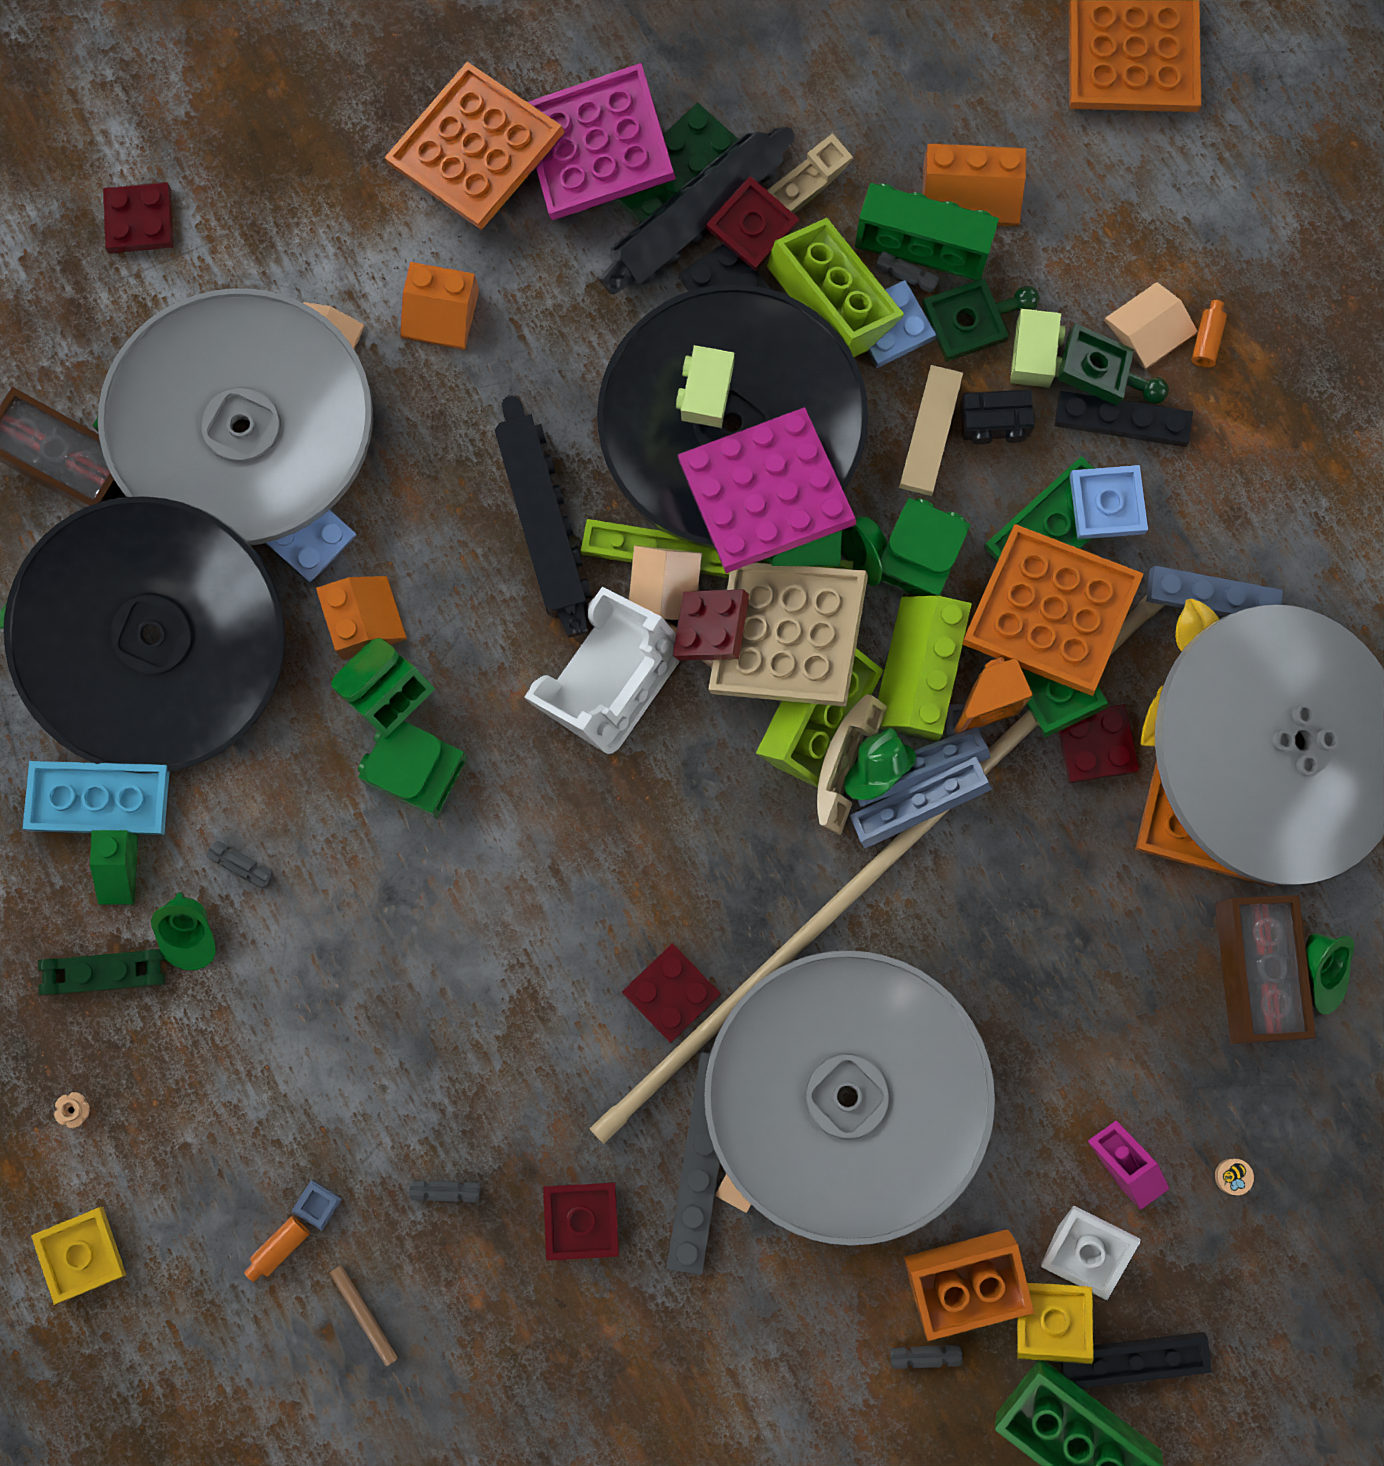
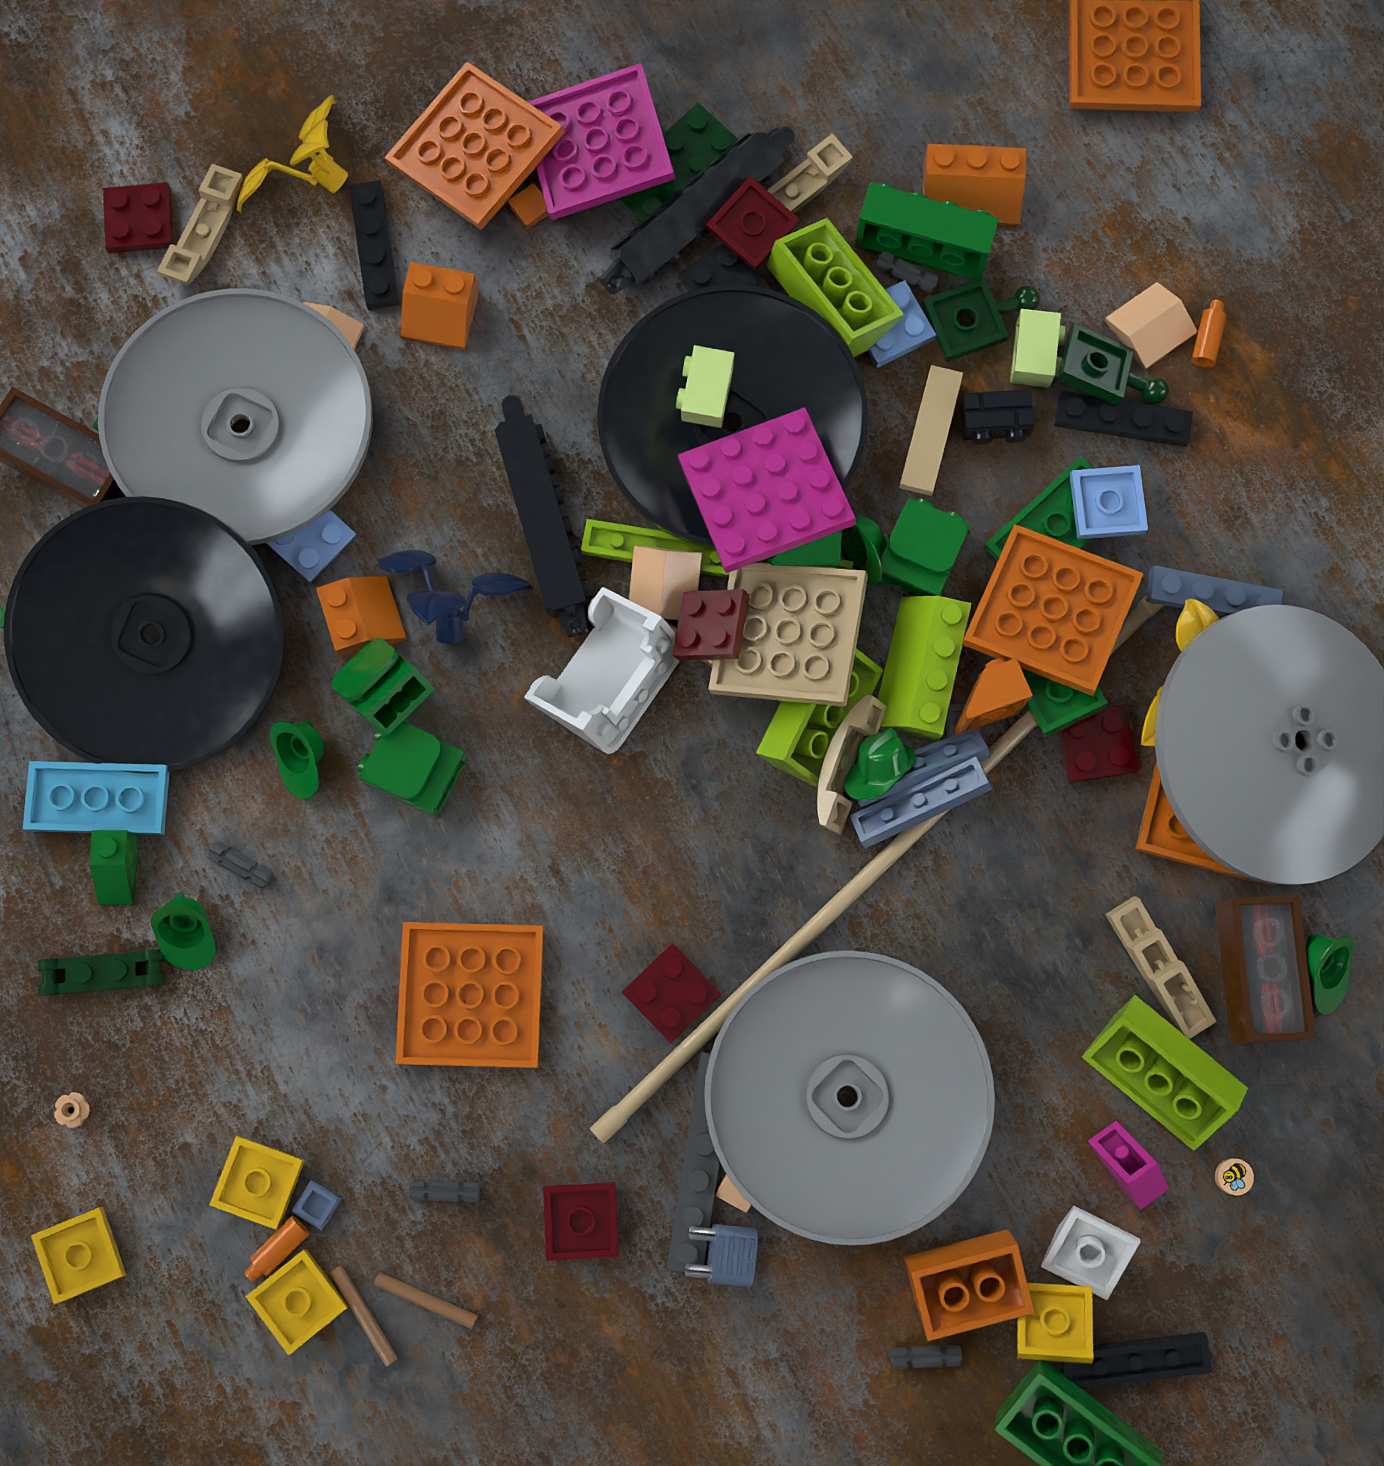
none -> tan slope [157,164,243,285]
none -> yellow plate [210,1136,305,1230]
none -> yellow plant [237,95,348,213]
none -> yellow plate [245,1249,349,1356]
none -> green piece [270,720,325,799]
none -> black plate [348,180,400,310]
none -> medium nougat bar [373,1272,478,1329]
none -> dark blue plant [378,550,533,644]
none -> orange plate [395,922,544,1068]
none -> orange tile [508,183,549,230]
none -> sand blue piece [685,1224,758,1287]
none -> lime slope [1082,995,1248,1151]
none -> tan slope [1105,896,1217,1039]

